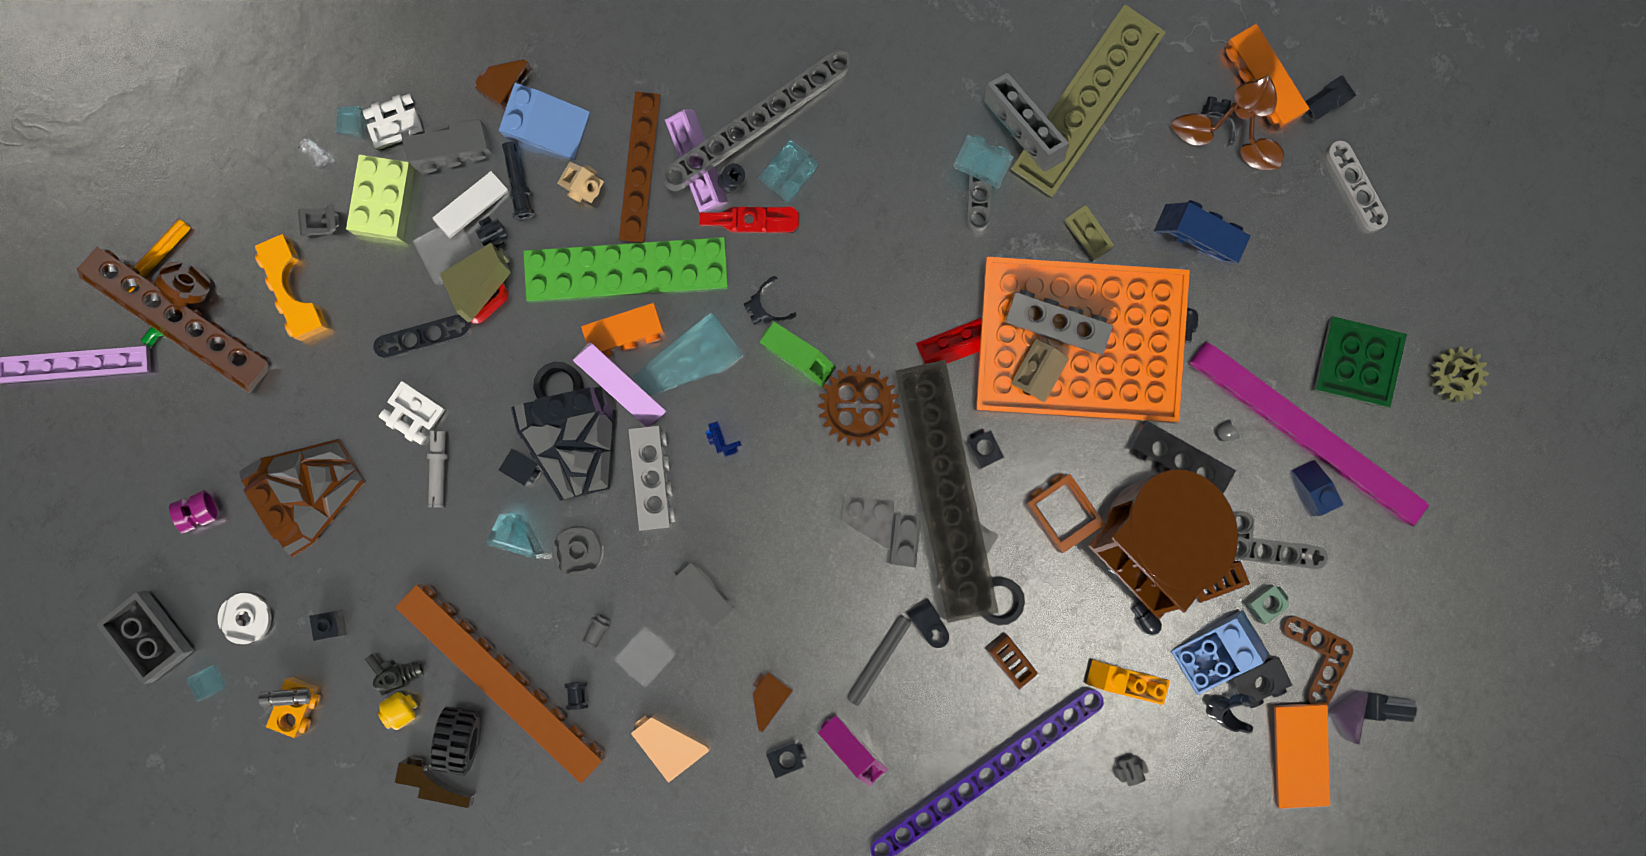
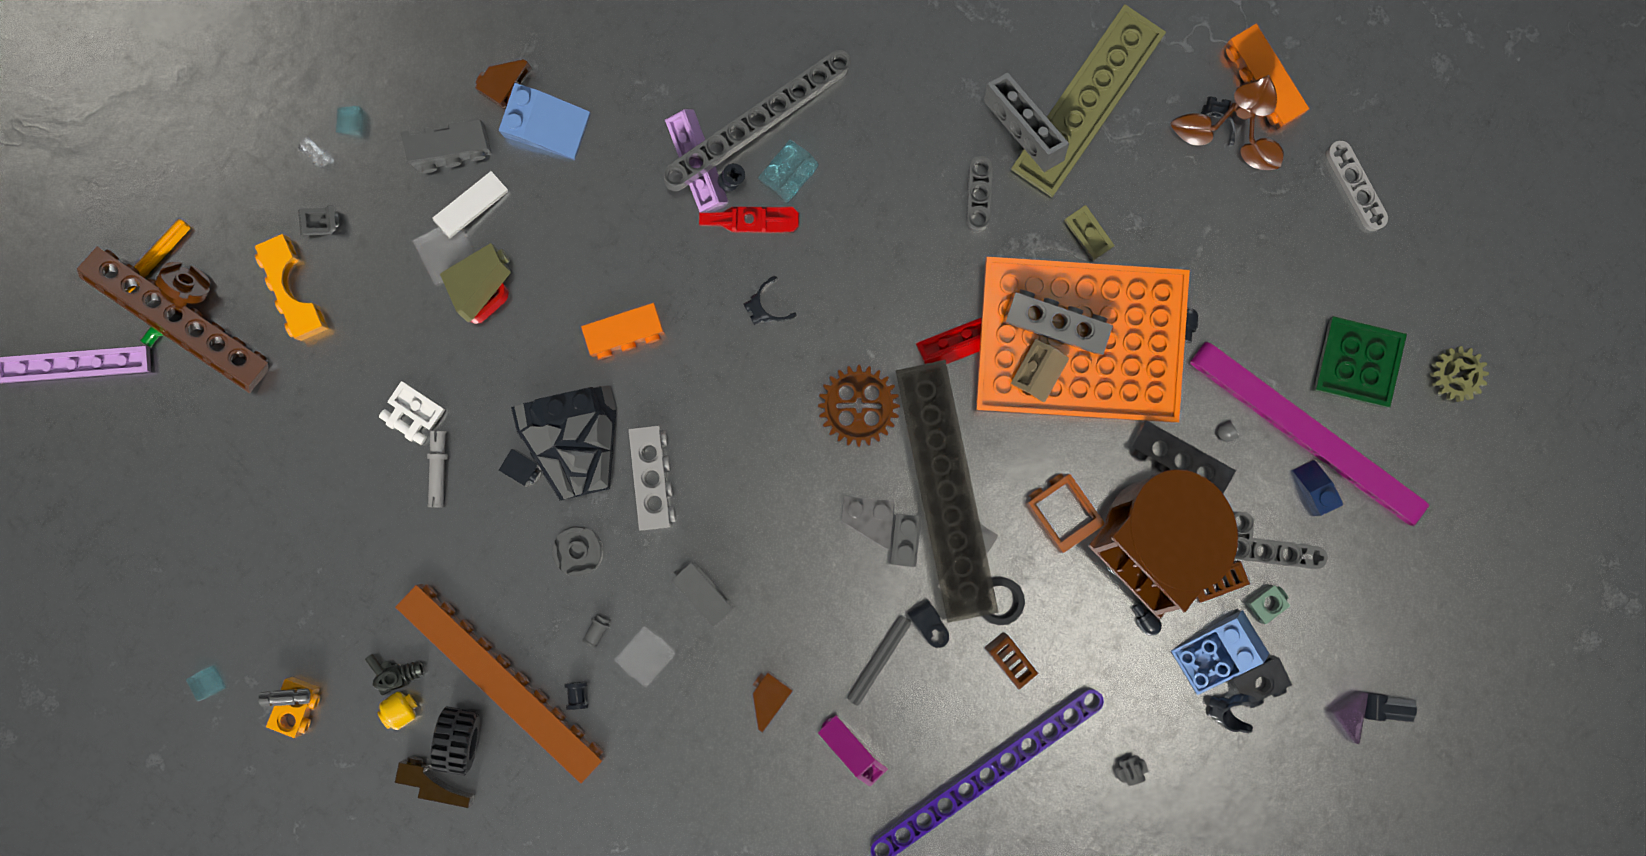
dark grey brick [96,591,194,685] -> none
magenta wheel [169,490,218,534] -> none
white plate [218,593,272,644] -> none
wedge [239,439,366,557] -> none
black brick [309,610,347,641] -> none
yellowish green brick [346,155,415,242] -> none
white plate [362,93,424,150] -> none
black beam [373,315,471,359] -> none
black gear [475,216,507,248] -> none
clear light blue slope [486,511,545,559] -> none
black pin [502,141,535,220] -> none
bright green plate [524,237,728,302] -> none
black tyre [533,362,583,399] -> none
tan brick [557,162,604,203] -> none
lavender slope [573,342,666,427] -> none
reddish brown plate [619,91,661,243] -> none
light nougat slope [631,715,711,783] -> none
clear light blue wedge [633,312,744,396] -> none
clear blue bracket [705,421,742,457] -> none
bright green slope [760,322,836,387] -> none
black brick [766,740,807,779] -> none
clear light blue brick [953,135,1014,189] -> none
black brick [966,429,1004,470] -> none
light orange slope [1086,659,1170,705] -> none
dark blue wedge [1154,200,1251,263] -> none
orange tile [1274,703,1330,809] -> none
reddish brown beam [1281,616,1353,705] -> none
black piece [1305,75,1357,122] -> none

